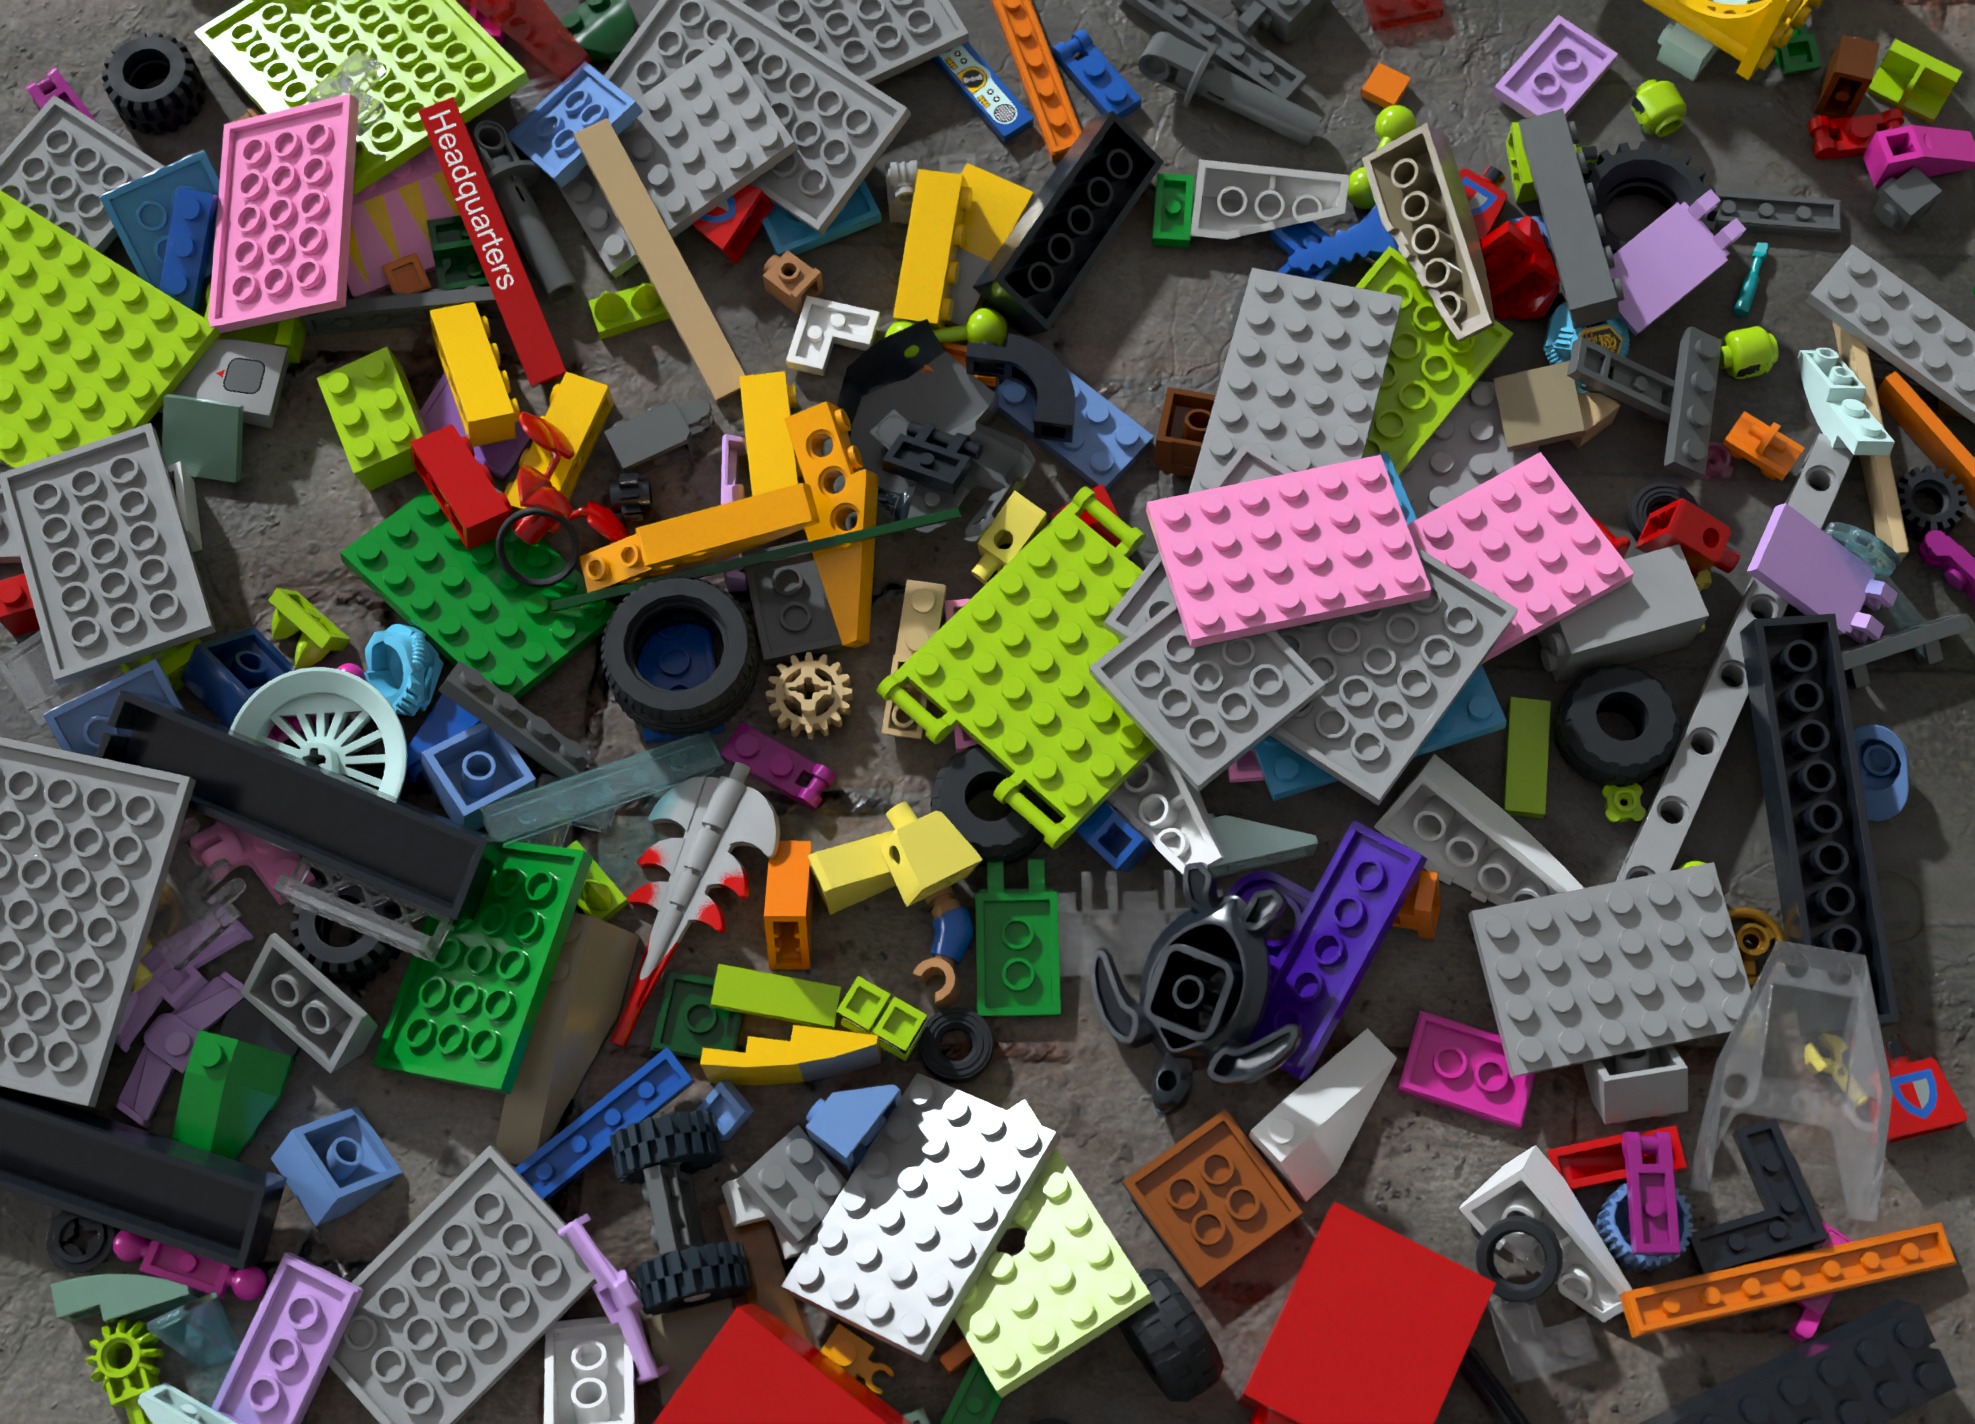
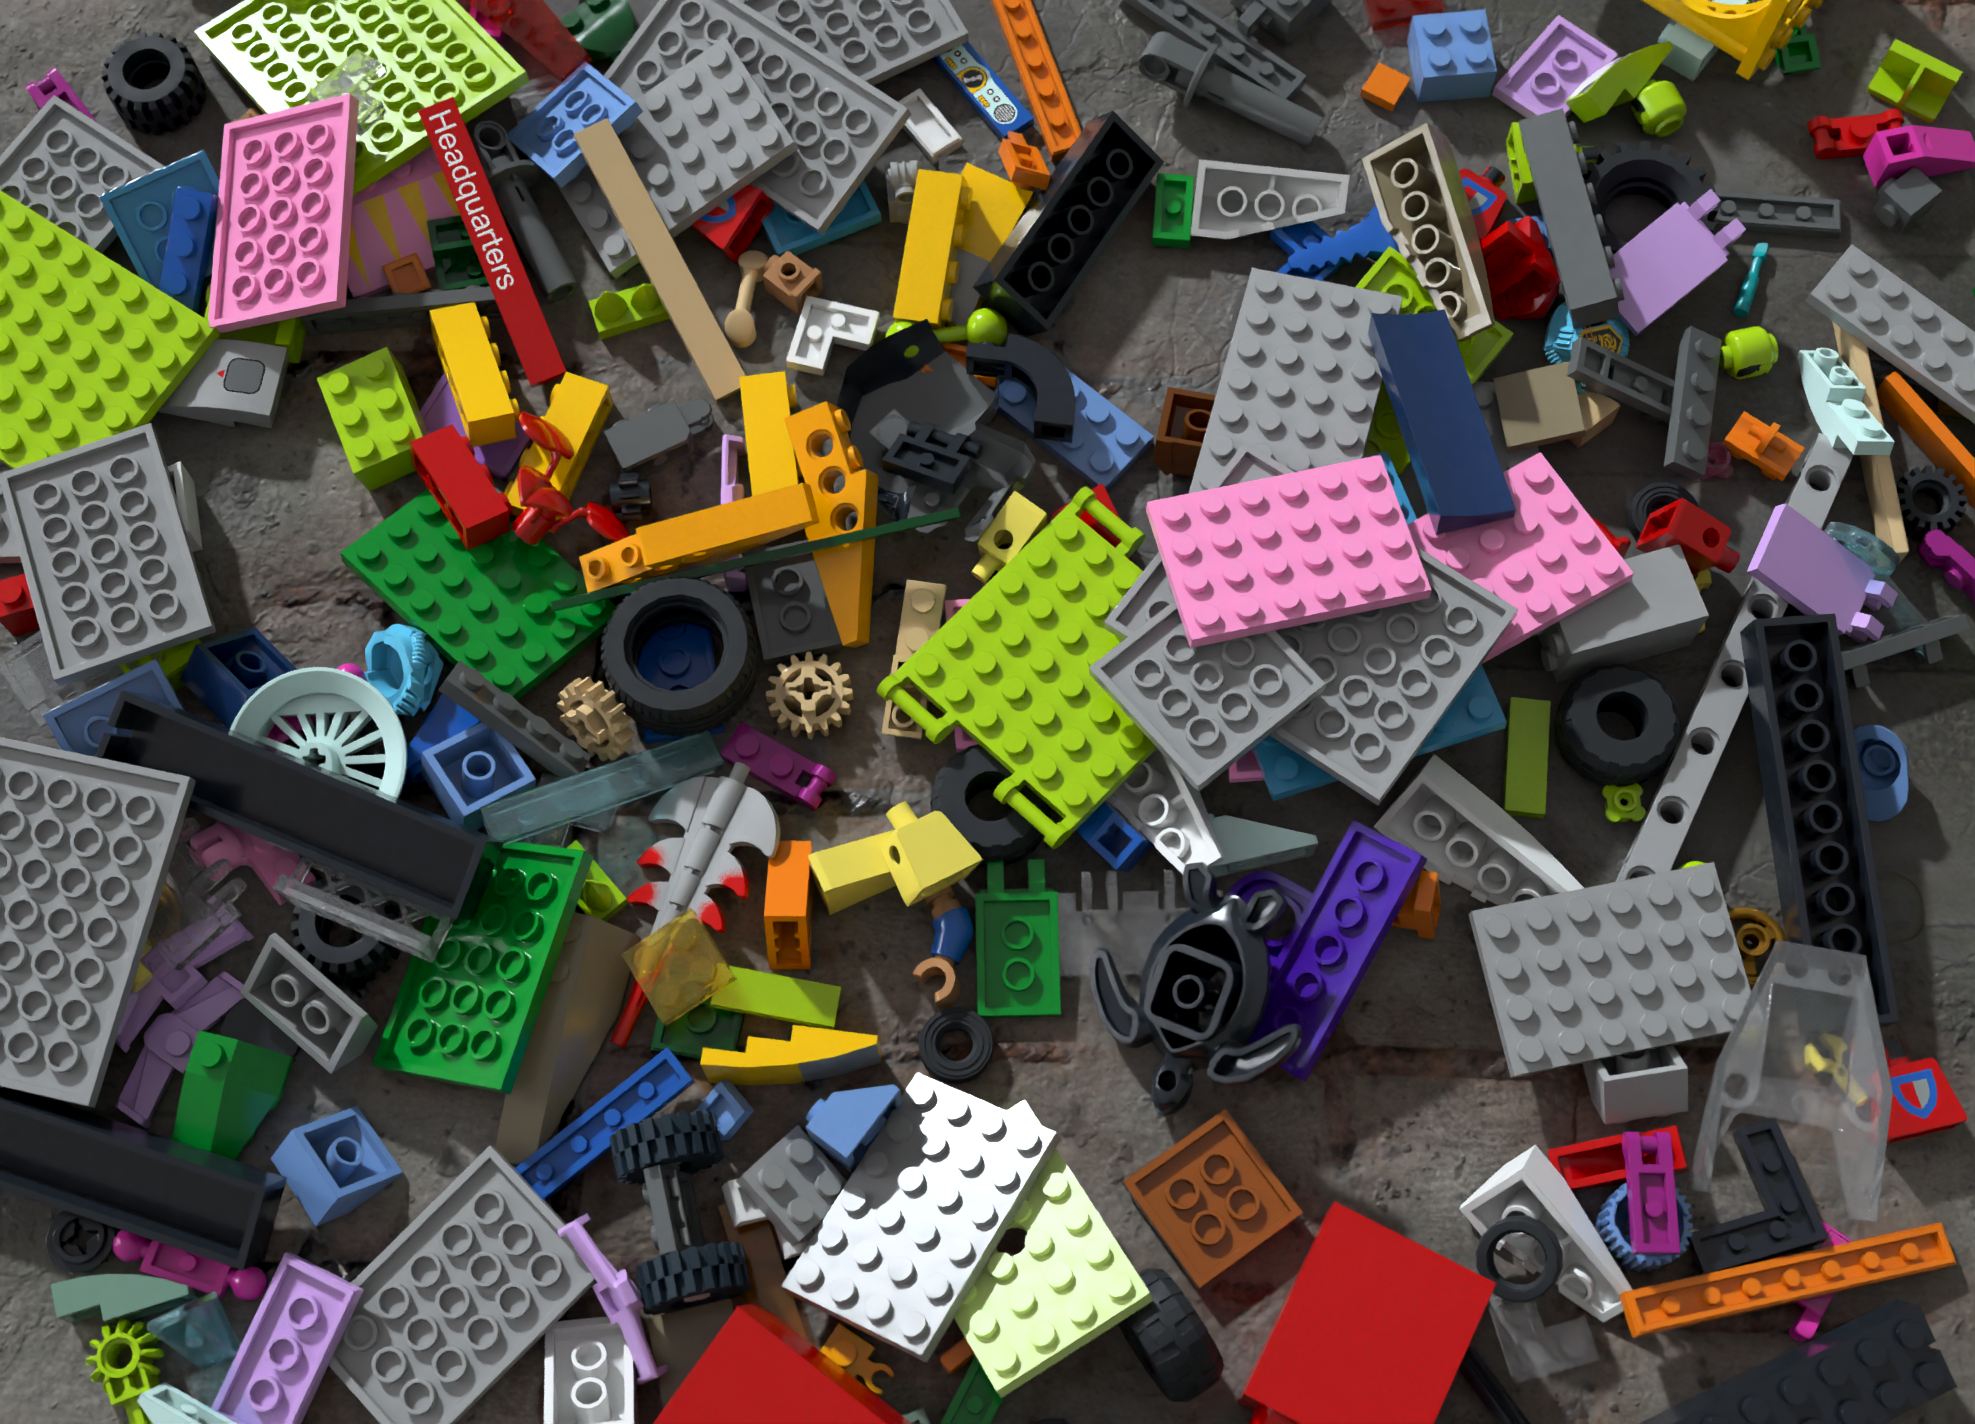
sand green tile [162,394,244,483] -> none
lime tile [268,588,351,670] -> none
black tyre [496,507,581,587] -> none
lime hips [836,976,927,1061] -> none
blue plate [1051,29,1142,119] -> none
white wedge [1248,1028,1397,1203] -> none
lime piece [1347,105,1417,209] -> none
dark pink tile [1397,1010,1536,1131] -> none
reddish brown brick [1814,35,1880,118] -> none
none -> tan gear [557,677,635,761]
none -> clear yellow plate [621,908,737,1025]
none -> tan bar [725,251,768,348]
none -> white tile [898,88,963,164]
none -> orange hinge [998,131,1051,190]
none -> dark blue arch [1368,309,1516,535]
none -> medium blue brick [1407,10,1497,103]
none -> lime slope [1565,41,1674,123]

